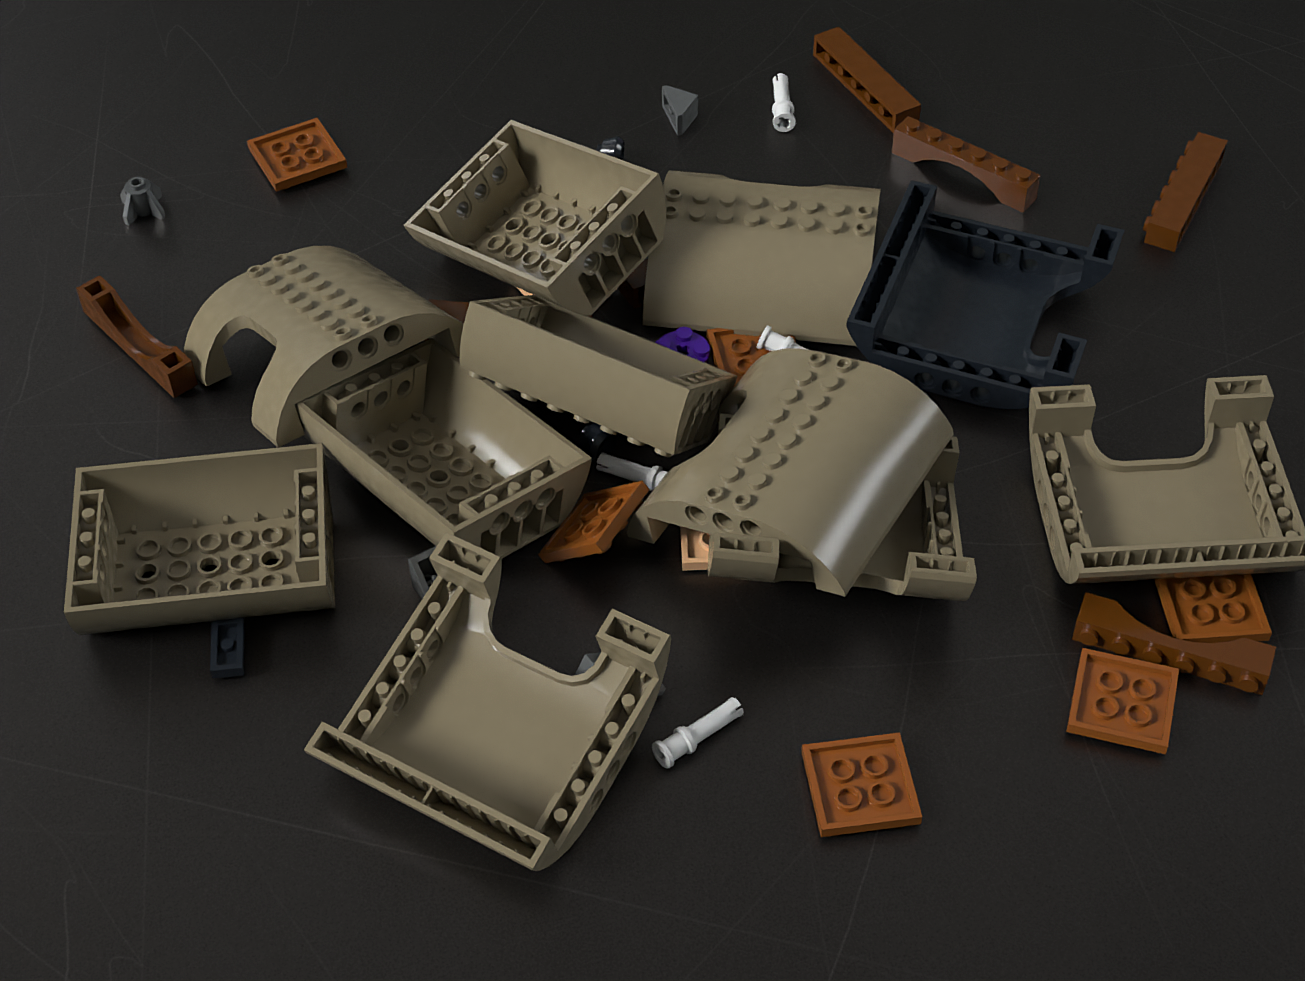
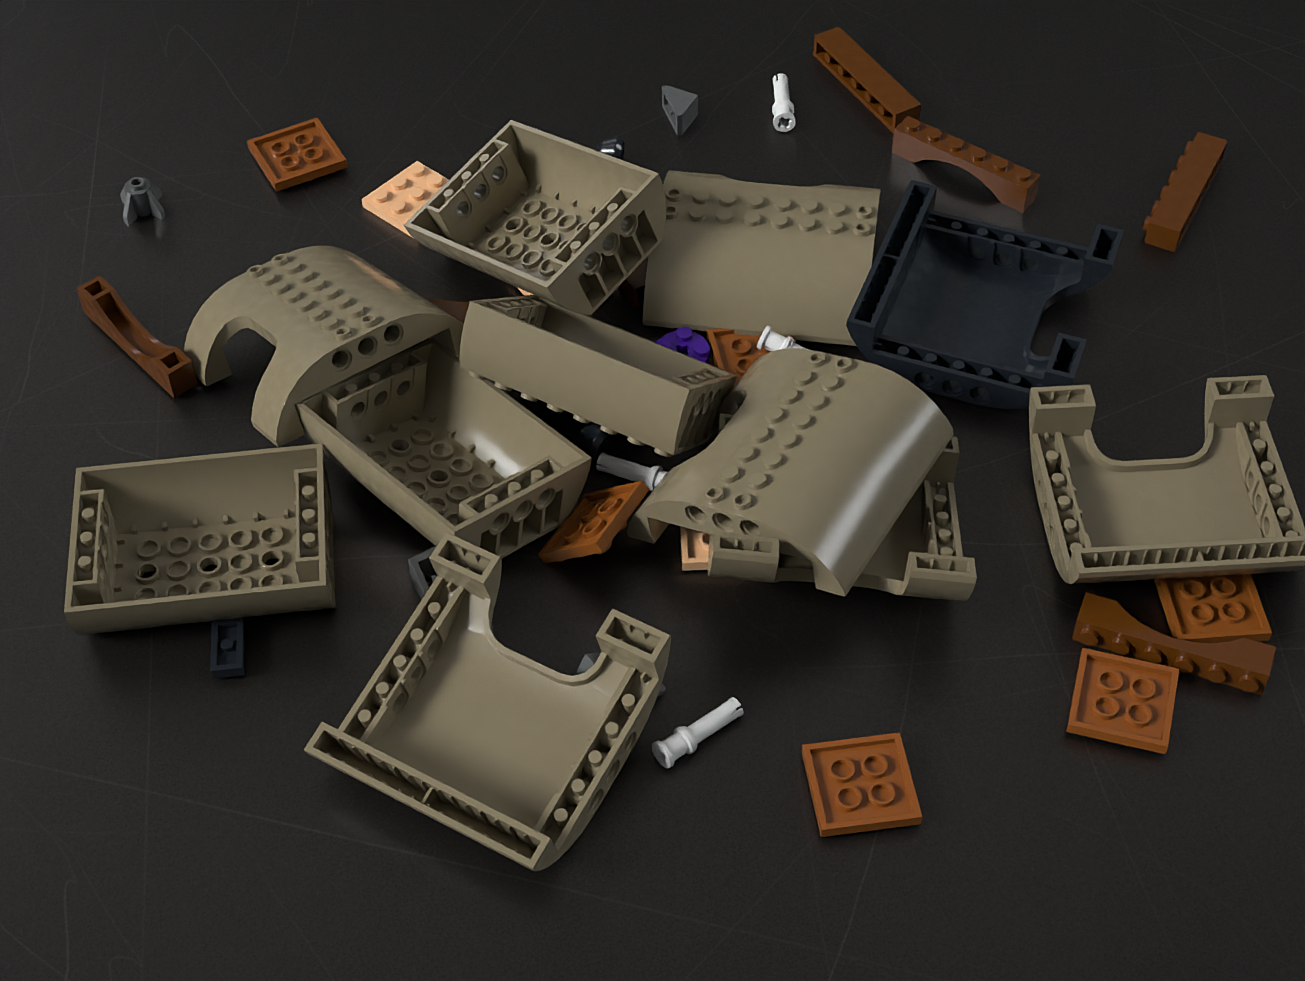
none -> light nougat plate [362,161,449,238]

